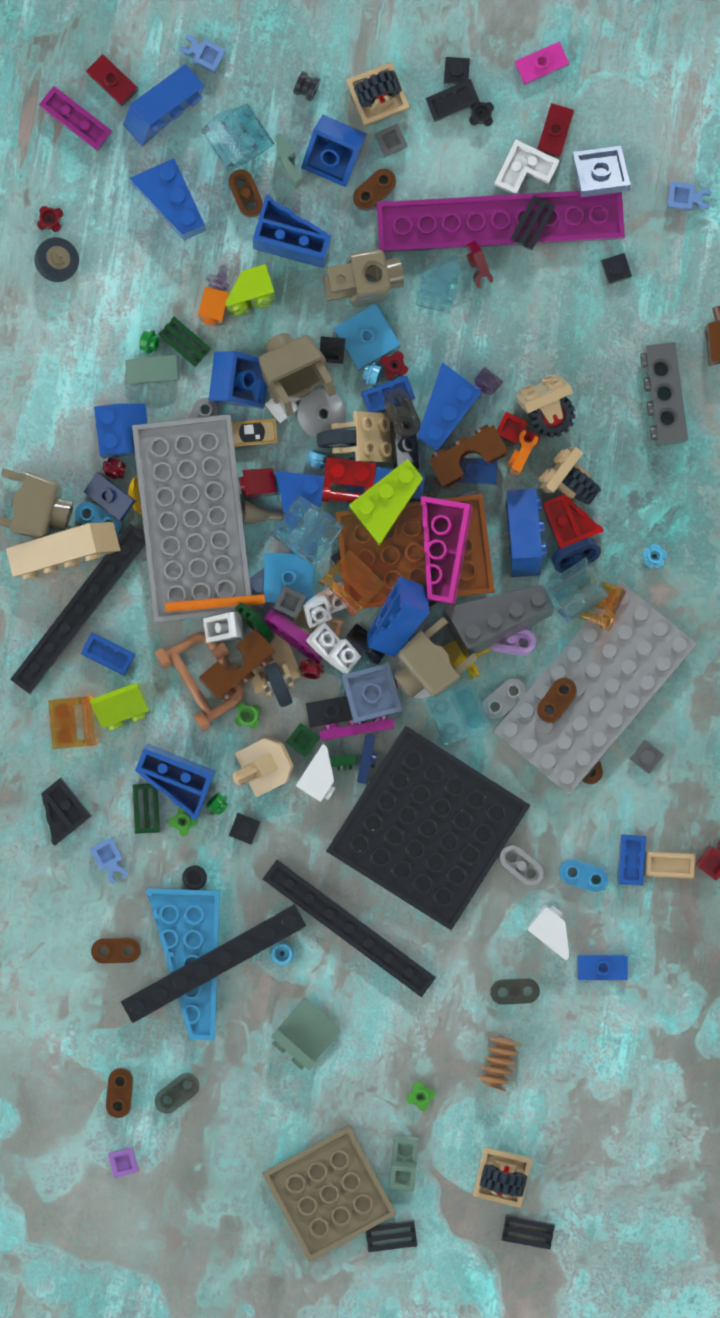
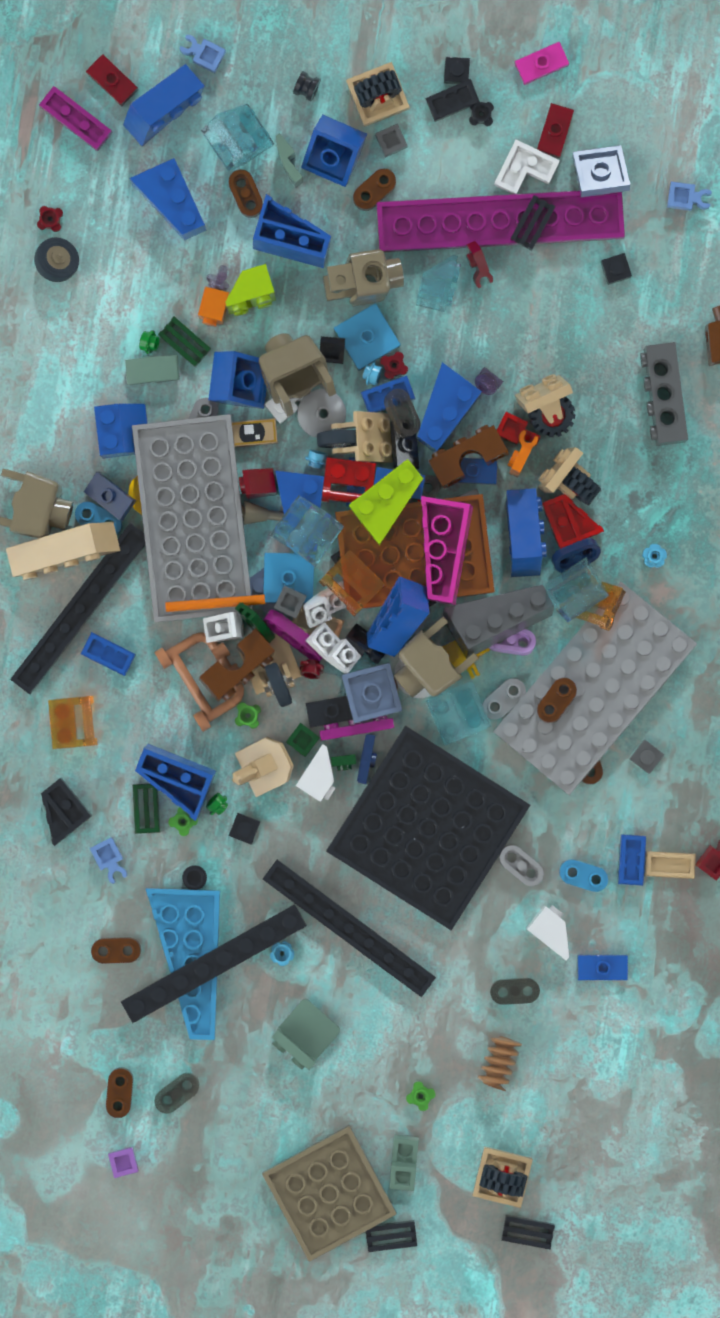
lime slope [90,682,150,731] -> none
dark red plate [102,457,126,479] -> none

